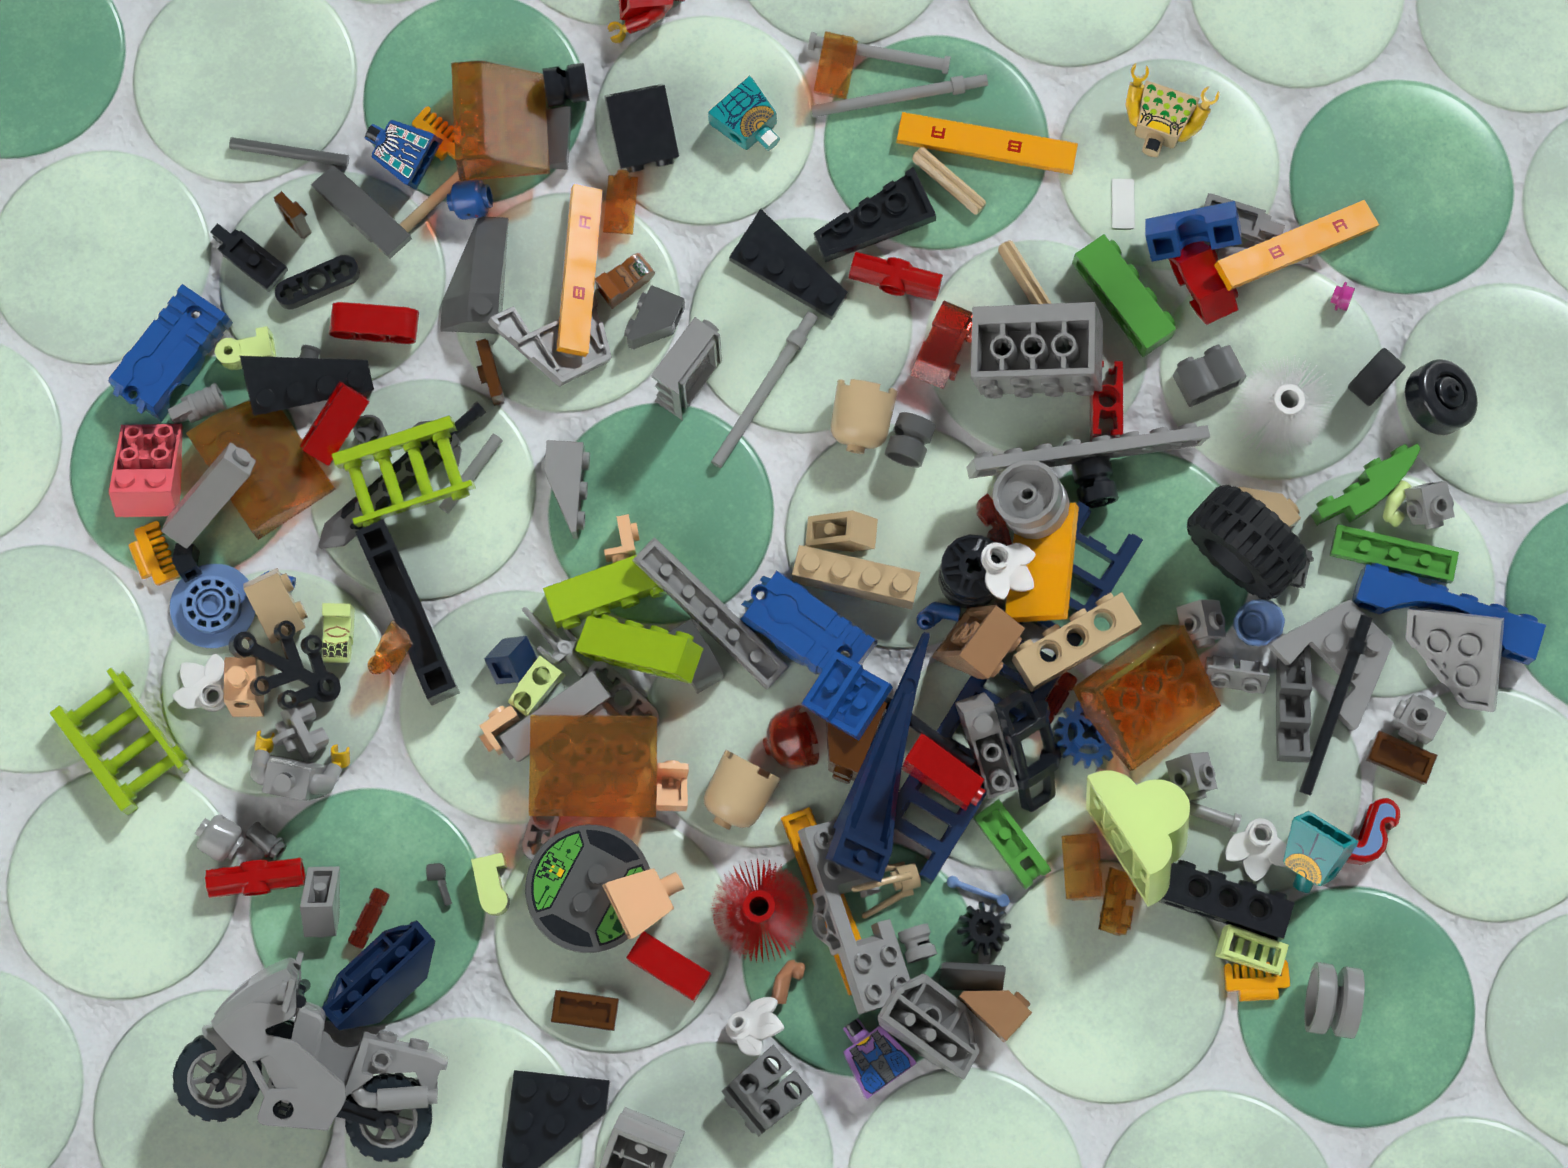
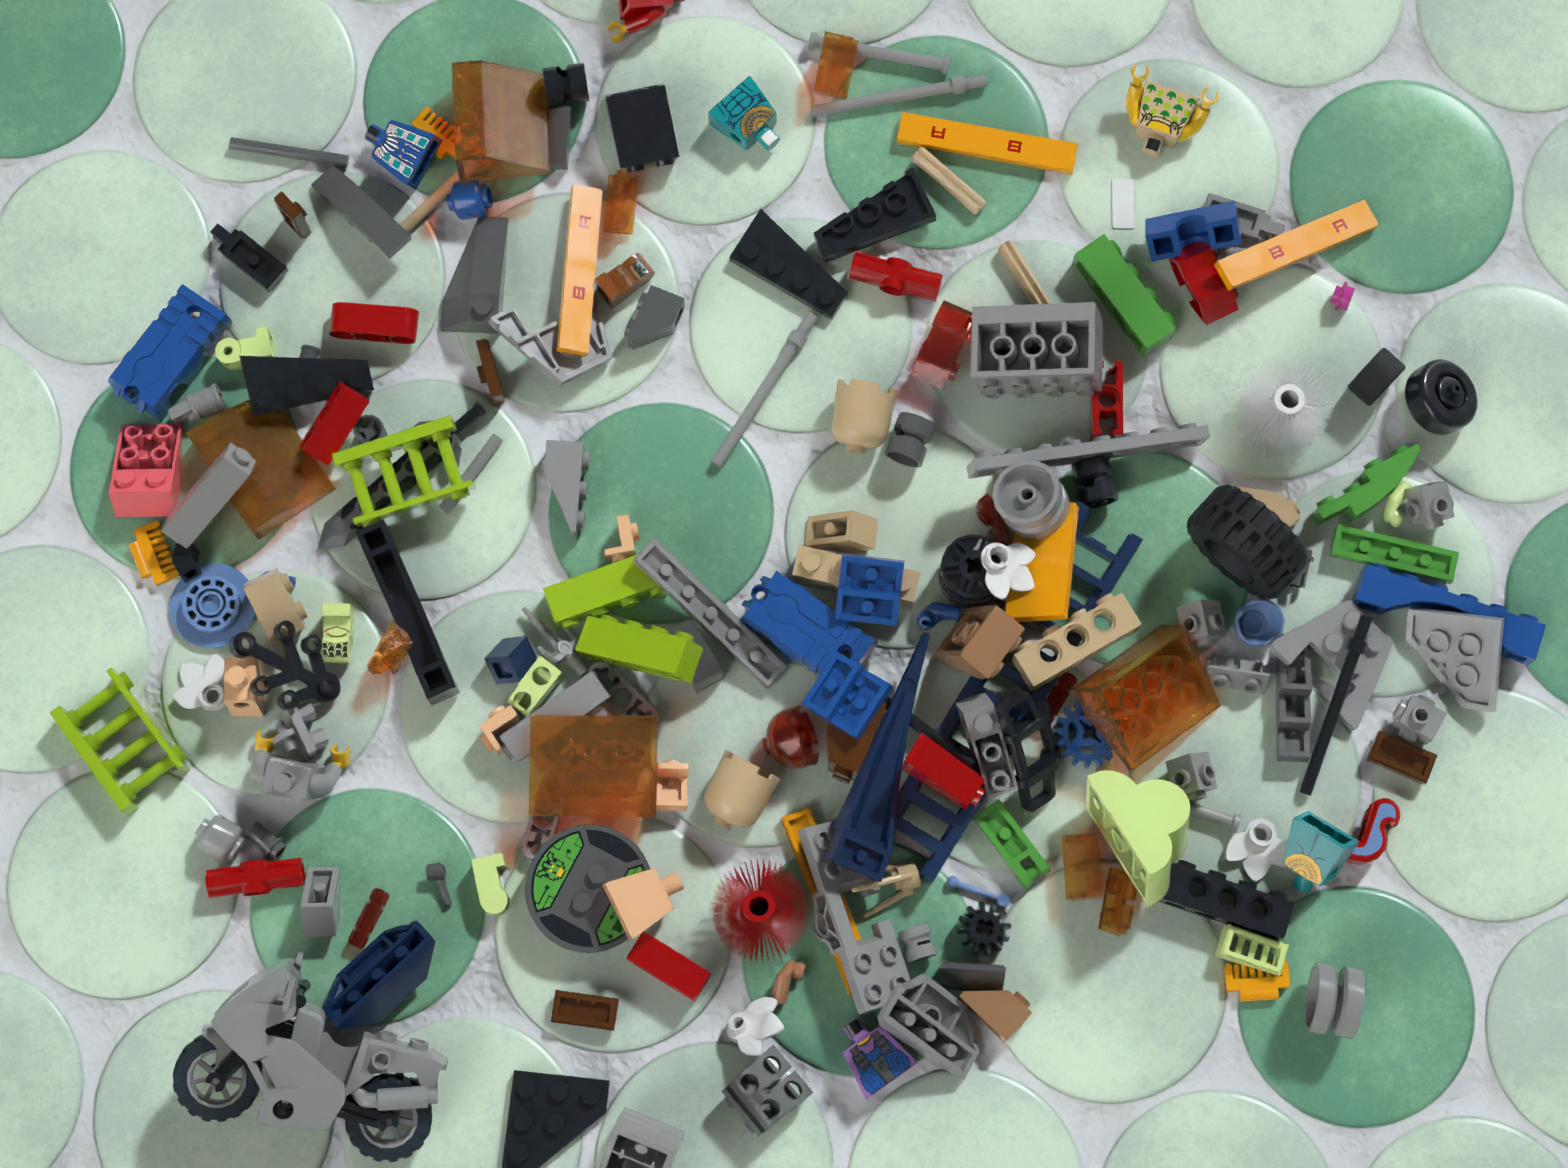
black beam [275,255,360,310] -> none
light grey window [651,317,722,421] -> none
dark grey brick [1173,344,1247,407] -> none
none -> blue slope [835,553,905,626]

